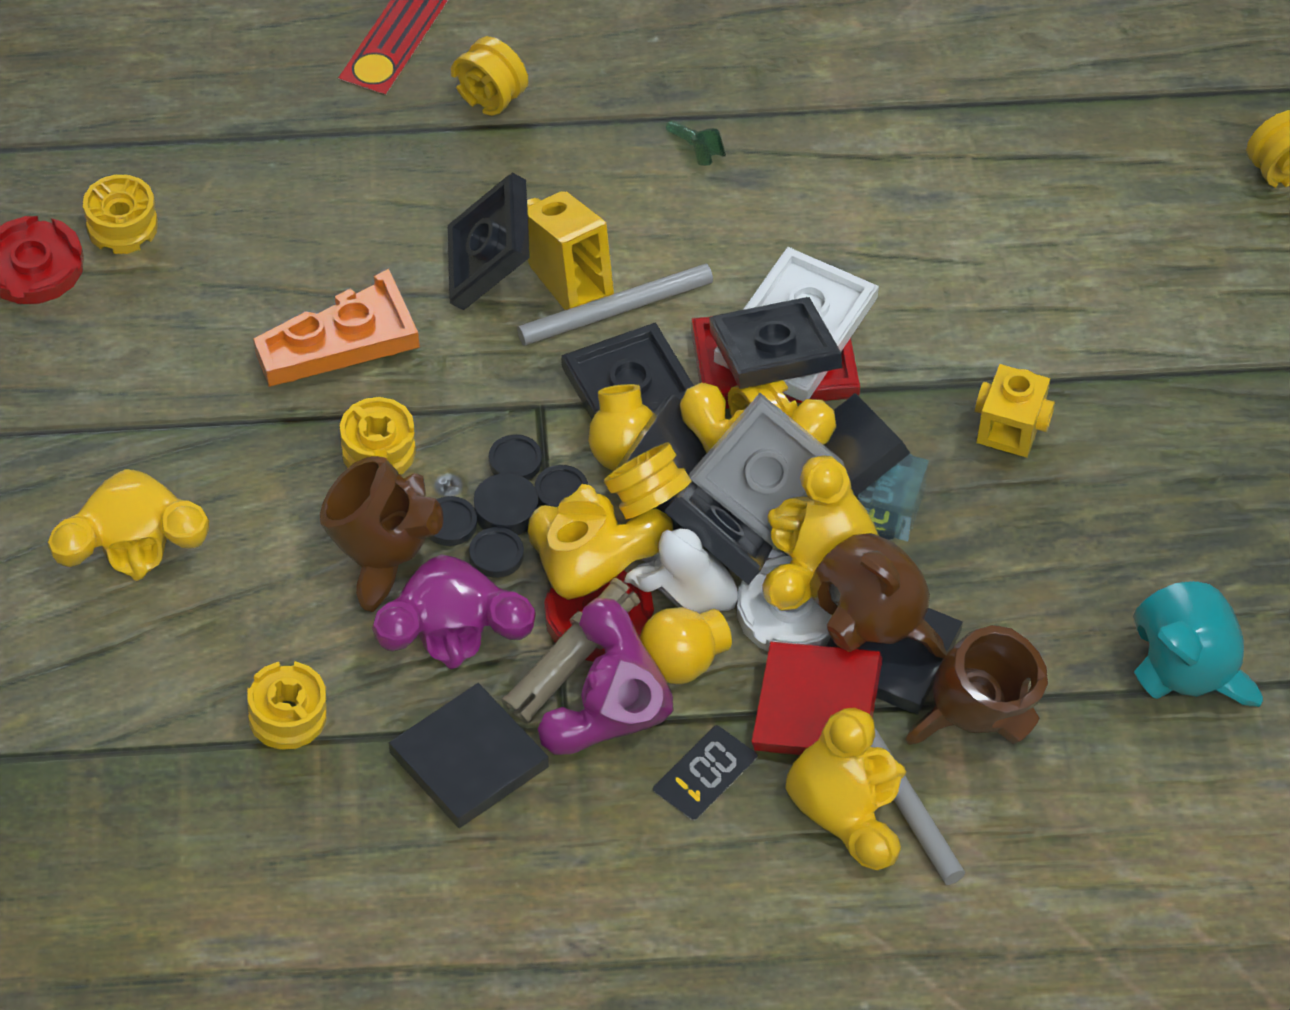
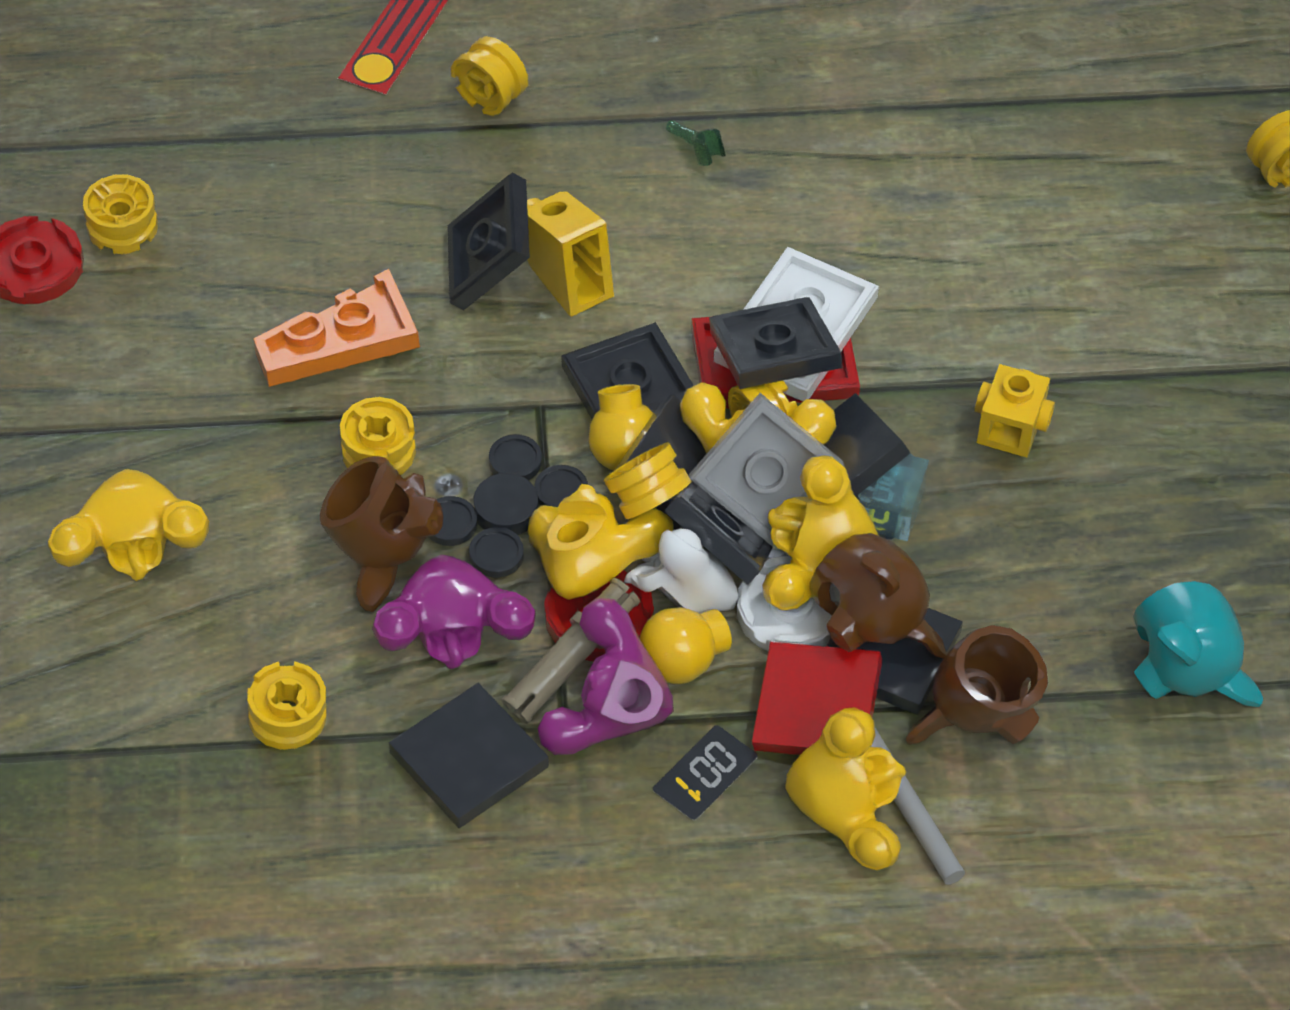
light grey bar [517,264,713,346] -> none

